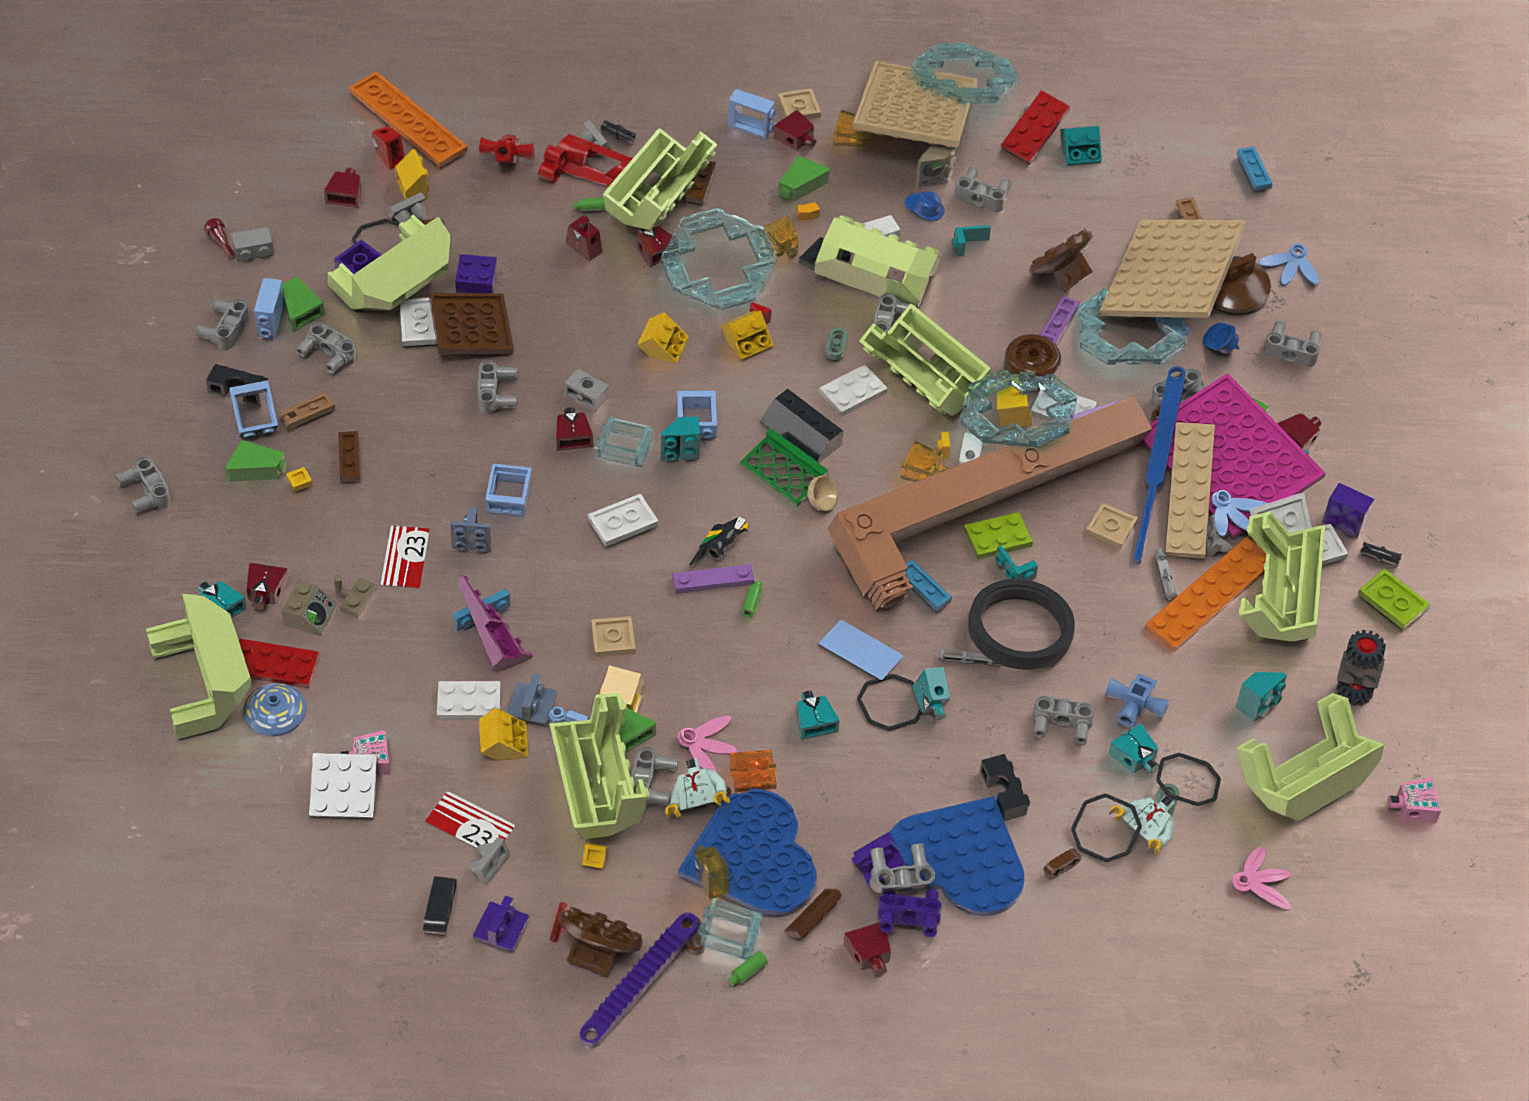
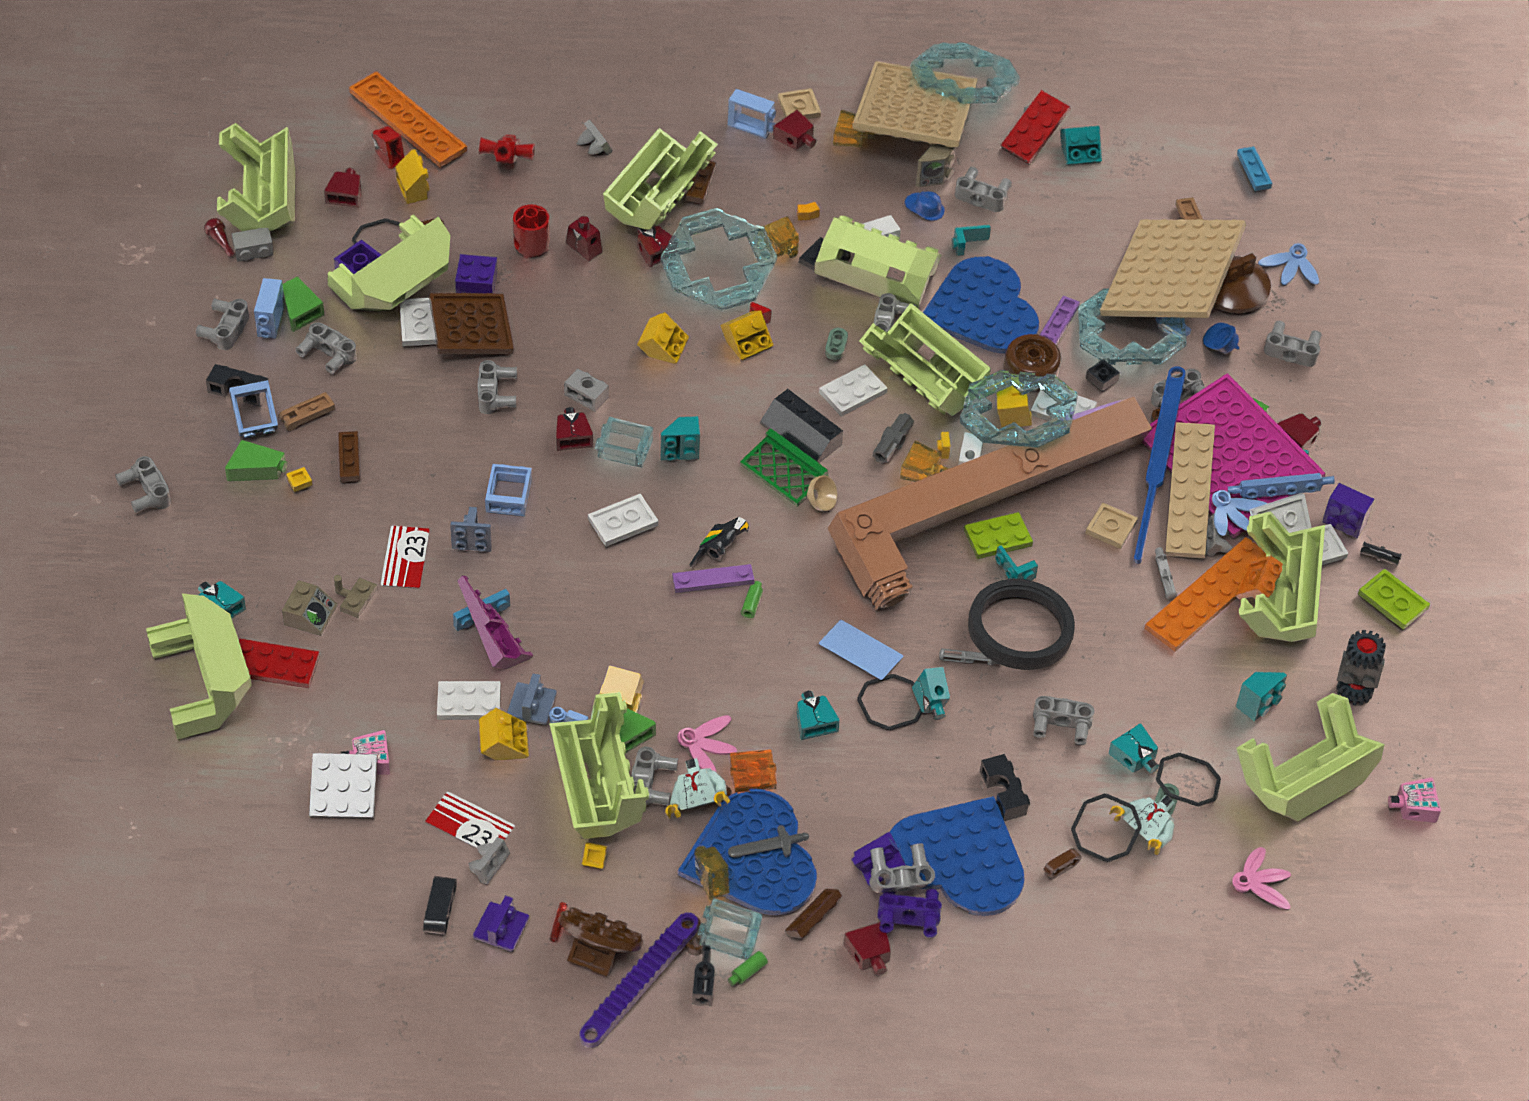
medium blue dish [243,683,306,736] -> none
dark red torso [246,563,289,610] -> none
light grey tile [388,192,427,223] -> none
red panel [538,134,633,187] -> none
bright green cylinder [574,197,606,212] -> none
tan tile [591,616,636,657] -> none
black pin [601,120,636,144] -> none
light blue window [677,391,717,439] -> none
bright green slope [778,156,830,201] -> none
dark azure plate [906,560,952,612] -> none
reddish brown bracket [1029,229,1094,291] -> none
medium blue brick [1104,673,1170,728] -> none
none -> yellowish green wedge [217,123,295,231]
none -> red cylinder [513,204,550,259]
none -> black piece [692,945,715,1007]
none -> dark grey sword [728,825,809,857]
none -> dark grey piece [873,413,914,464]
none -> blue plate [923,256,1039,354]
none -> black piece [1086,359,1120,392]
none -> medium blue plate [1227,473,1335,499]
none -> orange plate [1234,556,1283,600]

